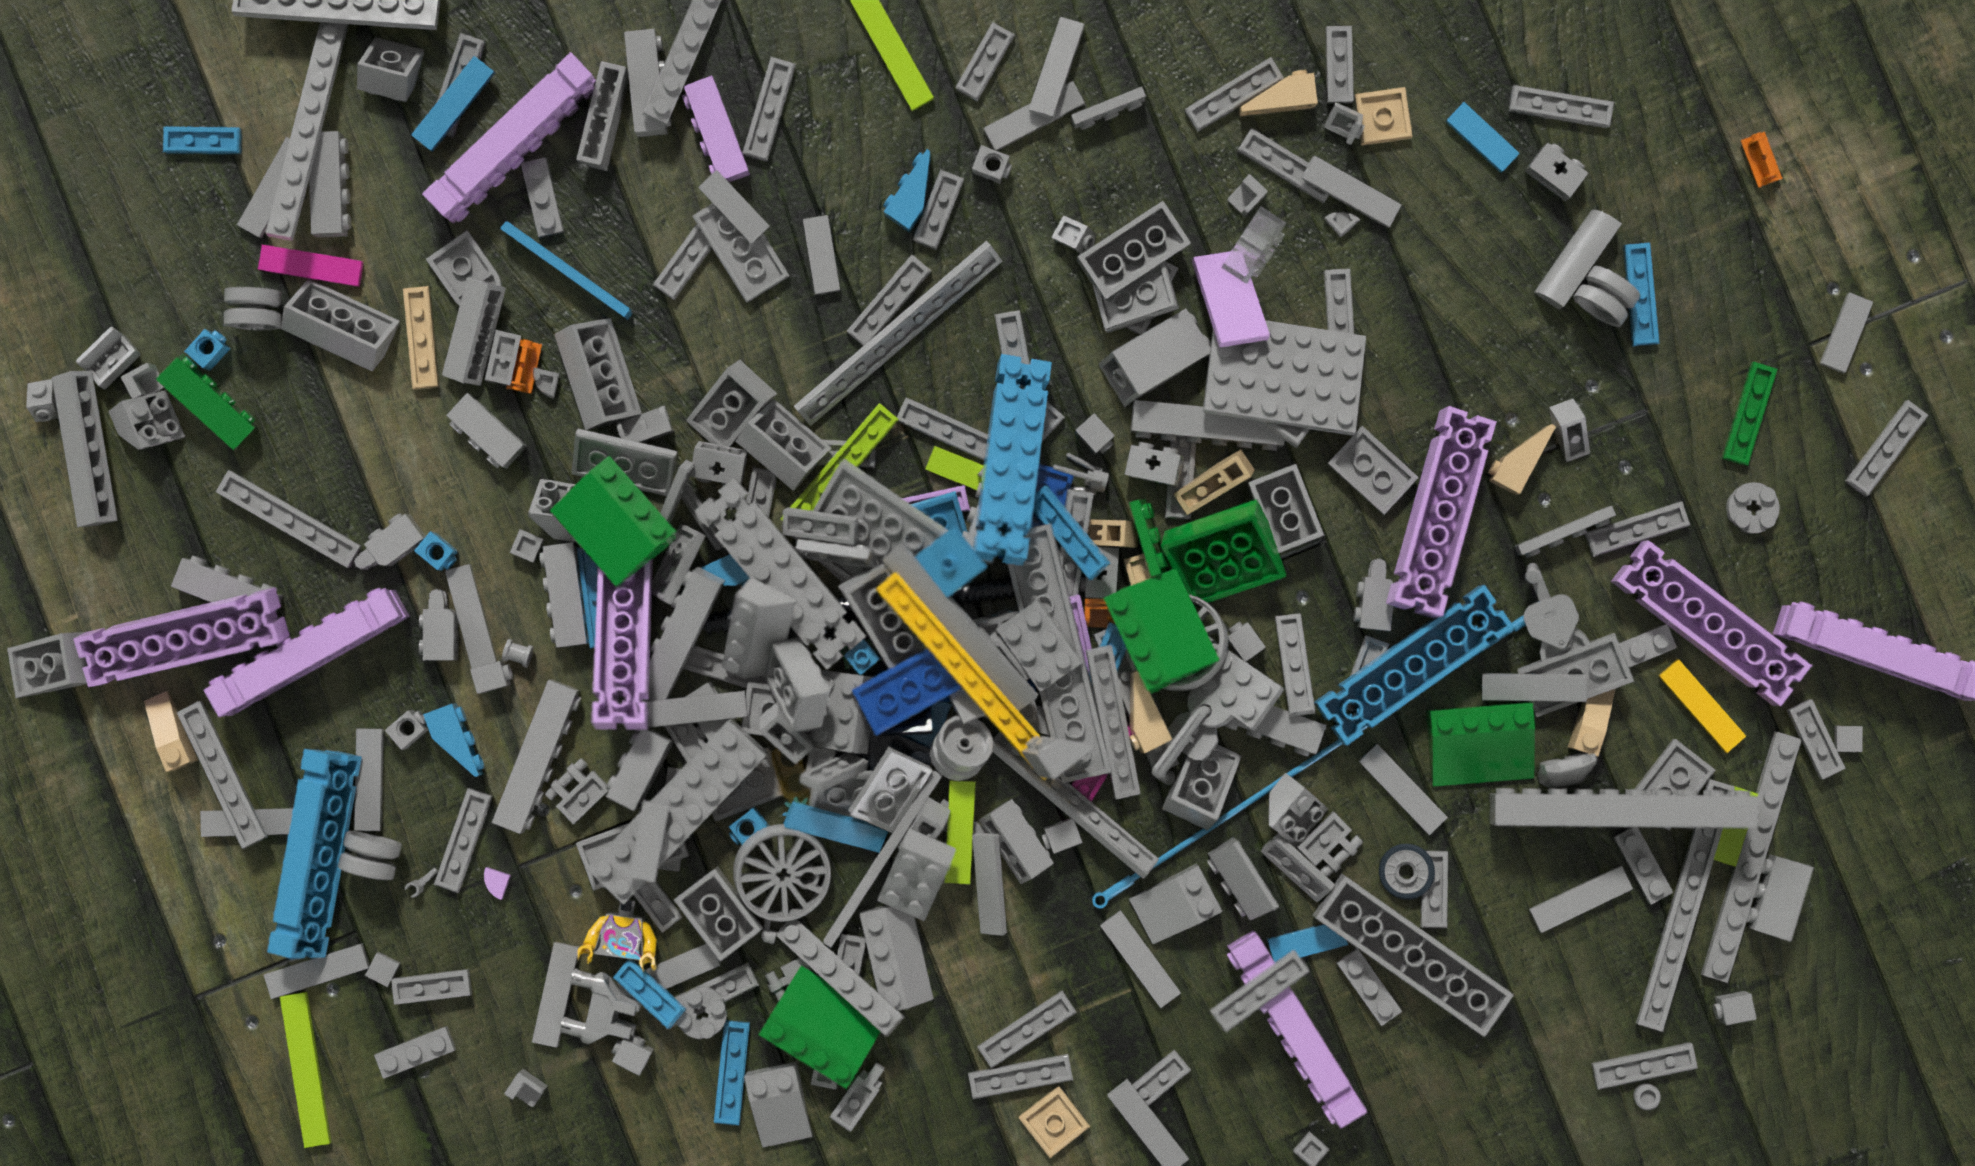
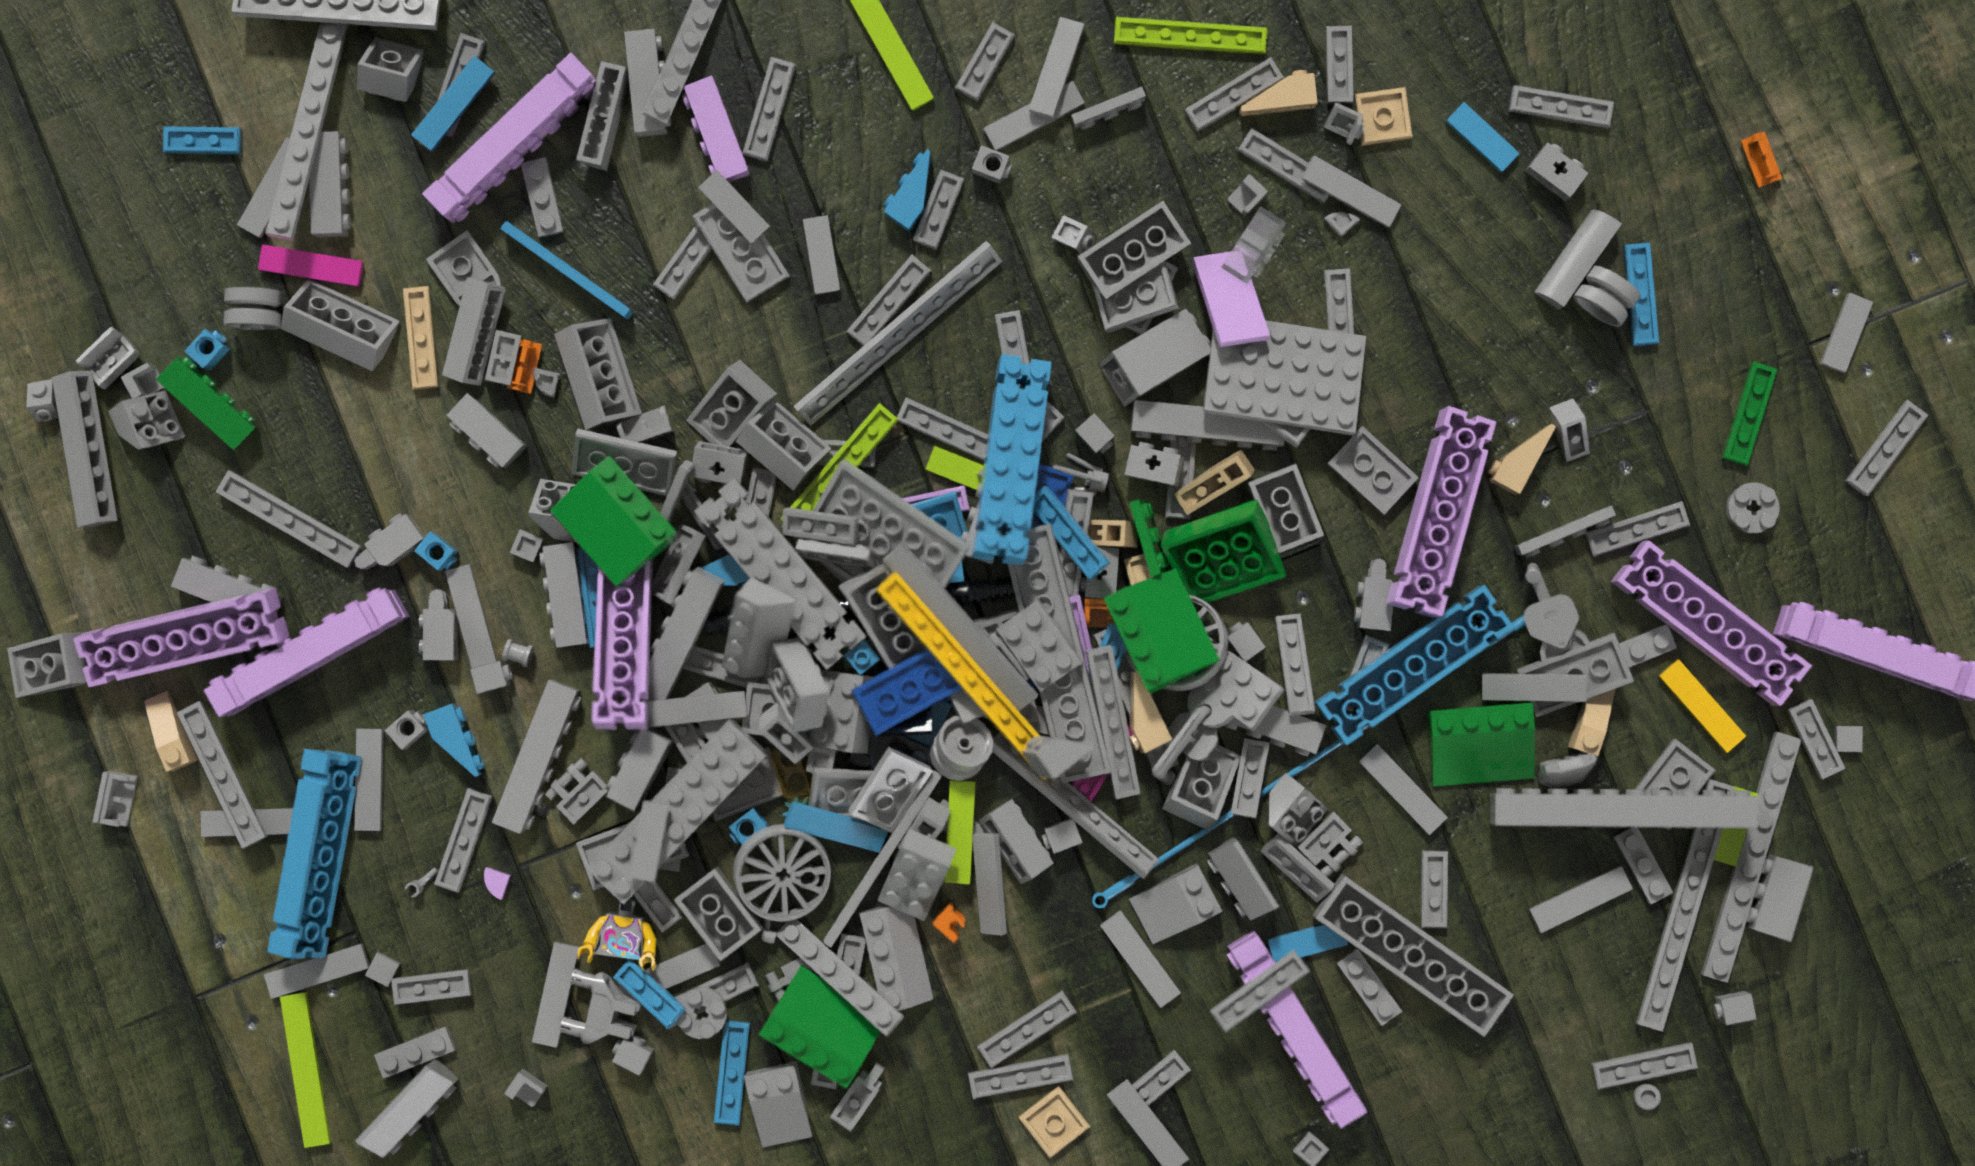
light grey wheel [337,831,402,880] -> none
light grey tile [800,752,868,792] -> none
dark azure plate [915,526,987,597] -> none
wheel [1379,844,1435,900] -> none
none -> light grey hinge [93,771,138,827]
none -> light grey slope [355,1058,458,1157]
none -> orange hinge [933,900,965,943]
none -> lime tile [1114,17,1267,55]
none -> light grey plate [1231,738,1270,819]

